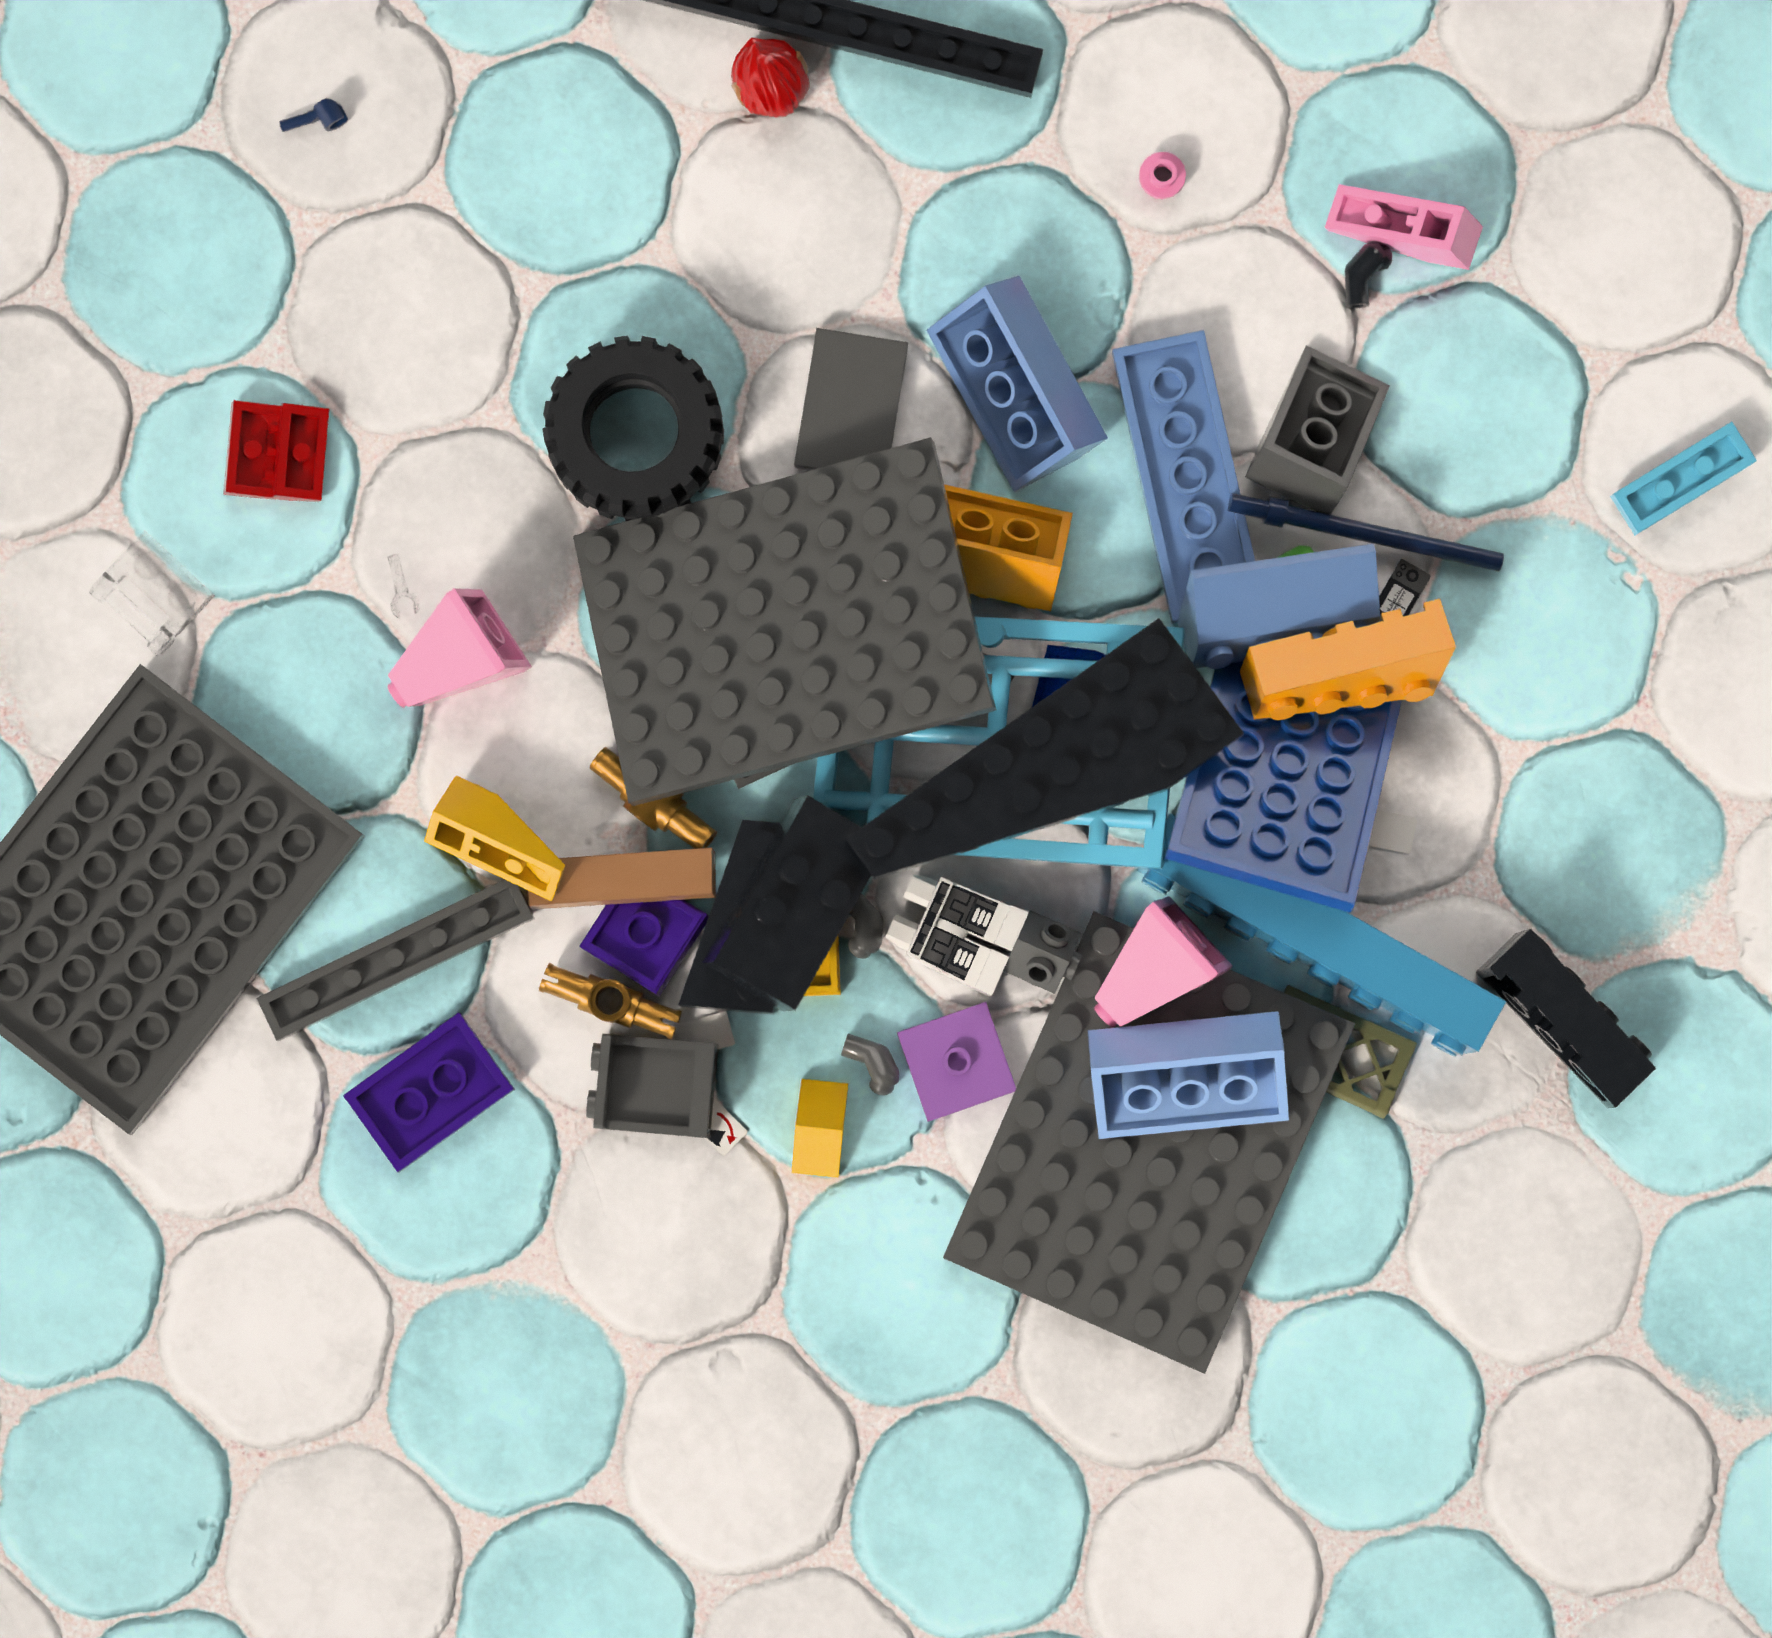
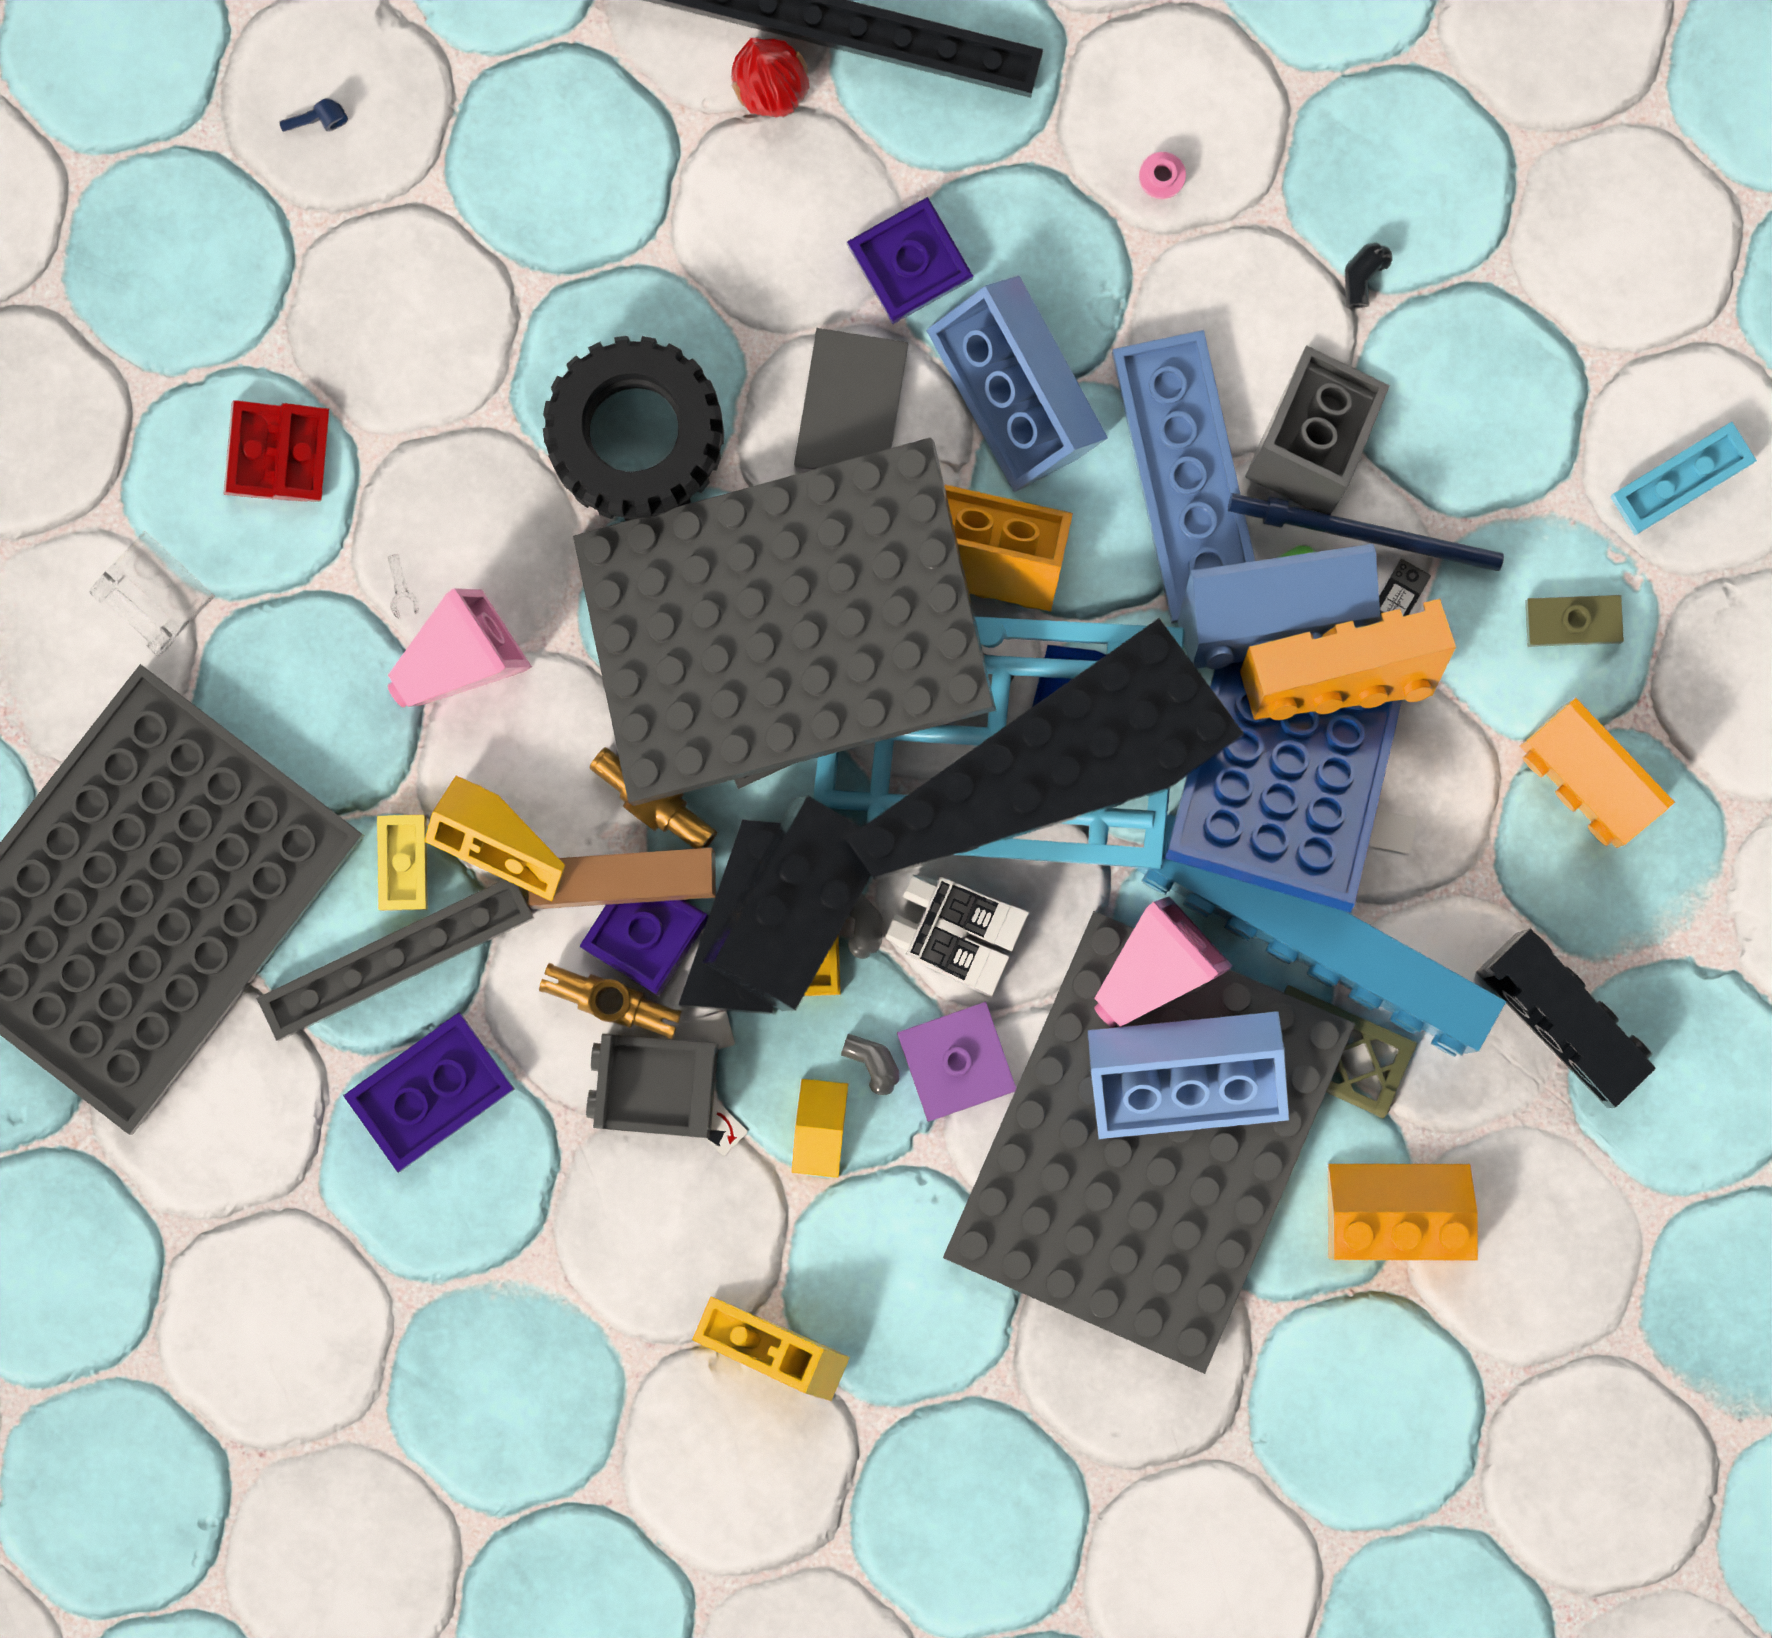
dark grey brick [1003,910,1083,994] -> none
bright pink slope [1325,184,1483,270] -> none
none -> light yellow plate [377,815,428,911]
none -> yellow slope [692,1296,850,1401]
none -> dark purple plate [847,196,974,325]
none -> light orange slope [1328,1164,1478,1261]
none -> light orange slope [1520,698,1675,848]
none -> olive plate [1525,595,1624,647]

